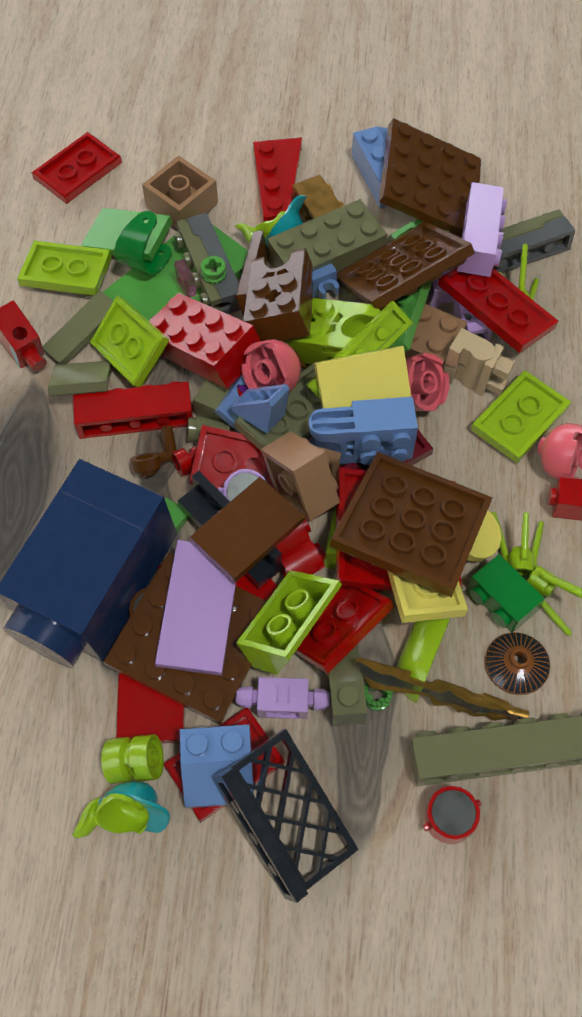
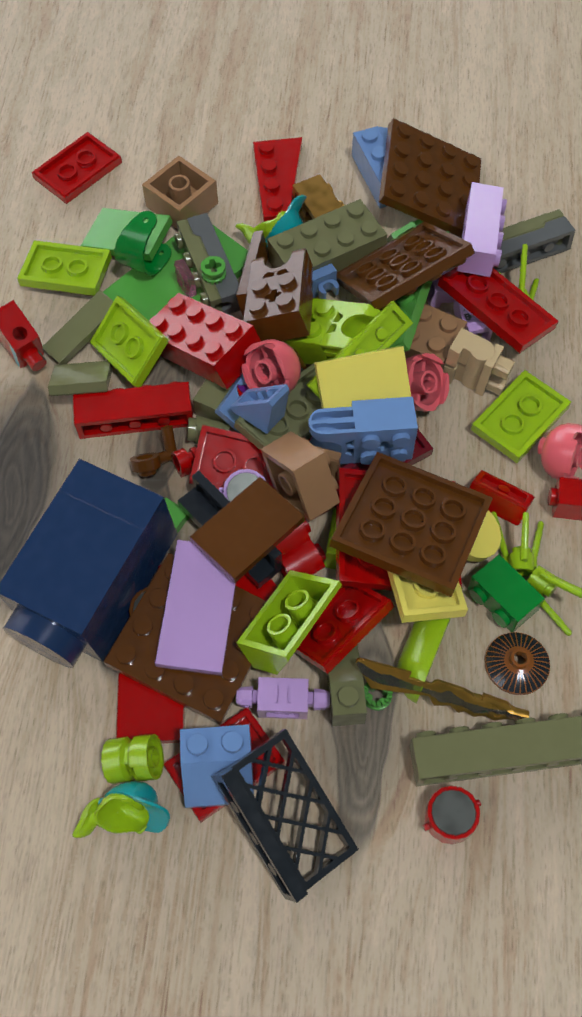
none -> red slope [470,470,535,526]

